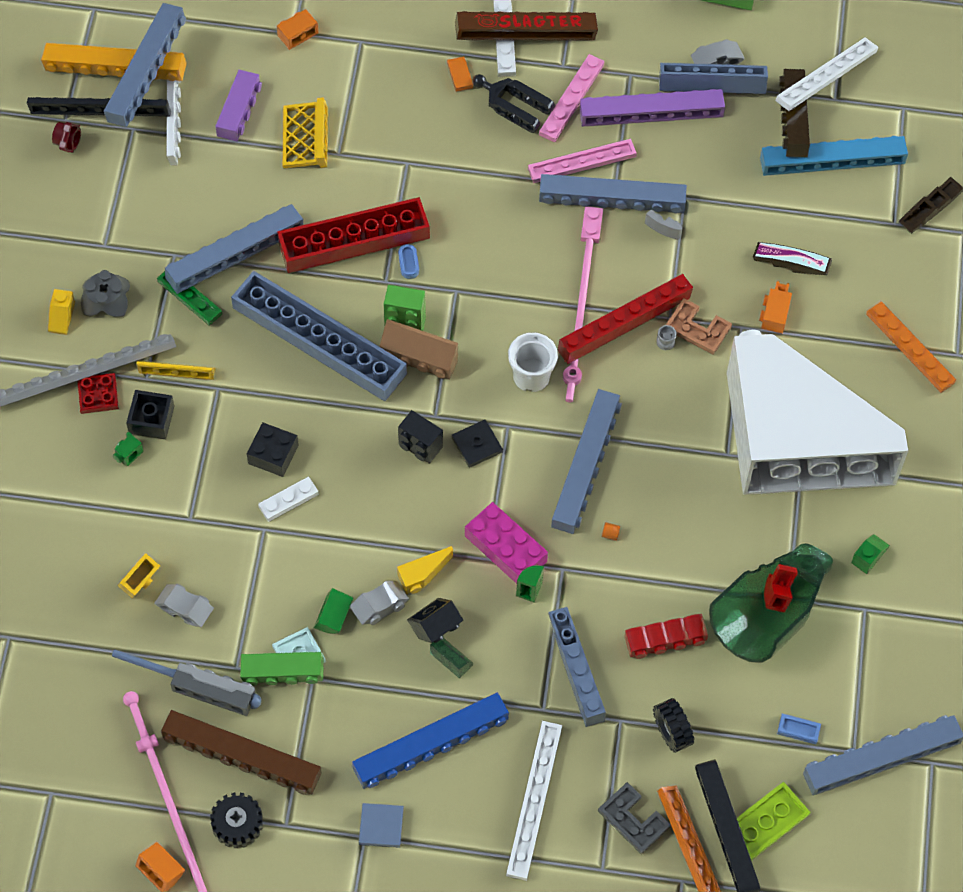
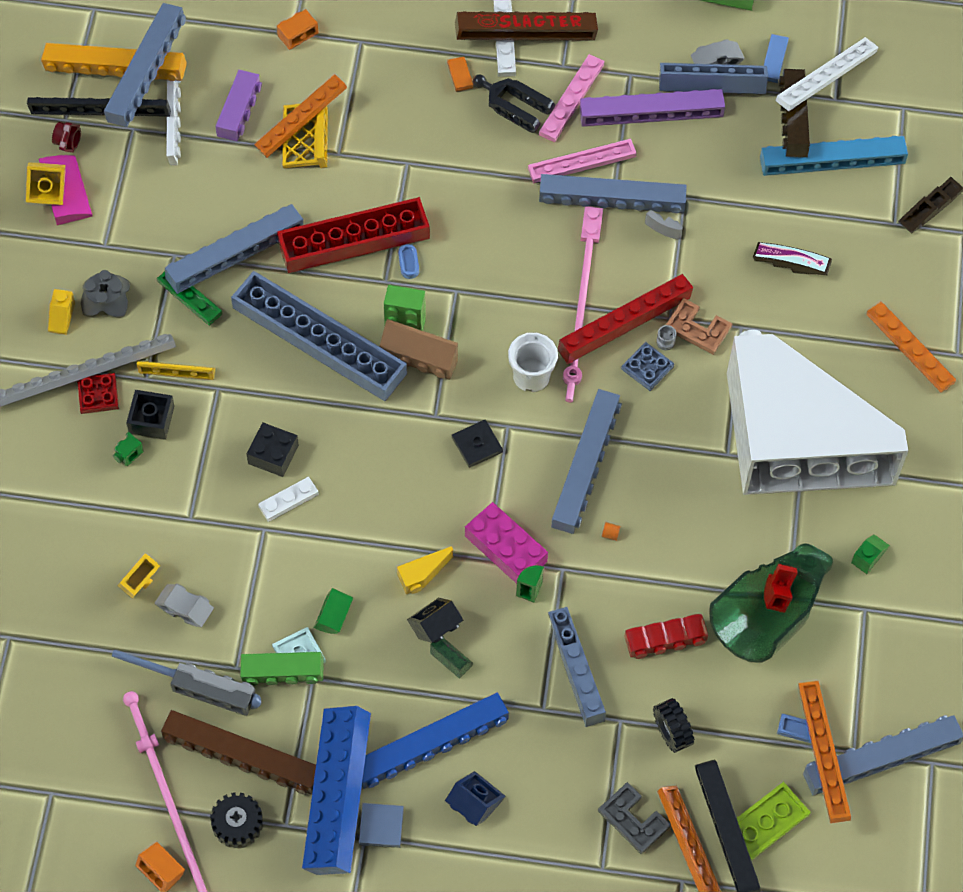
light grey brick [350,581,409,625] -> none
black brick [398,410,443,464] -> none
white plate [506,721,562,881] -> none
orange brick [759,281,792,334] -> none
none -> yellow slope [26,162,65,205]
none -> dark pink slope [39,155,92,225]
none -> orange plate [254,74,347,158]
none -> blue brick [302,706,371,875]
none -> dark blue slope [445,771,506,826]
none -> sand blue tile [621,342,674,391]
none -> medium blue tile [764,34,789,83]
none -> orange plate [798,681,851,823]

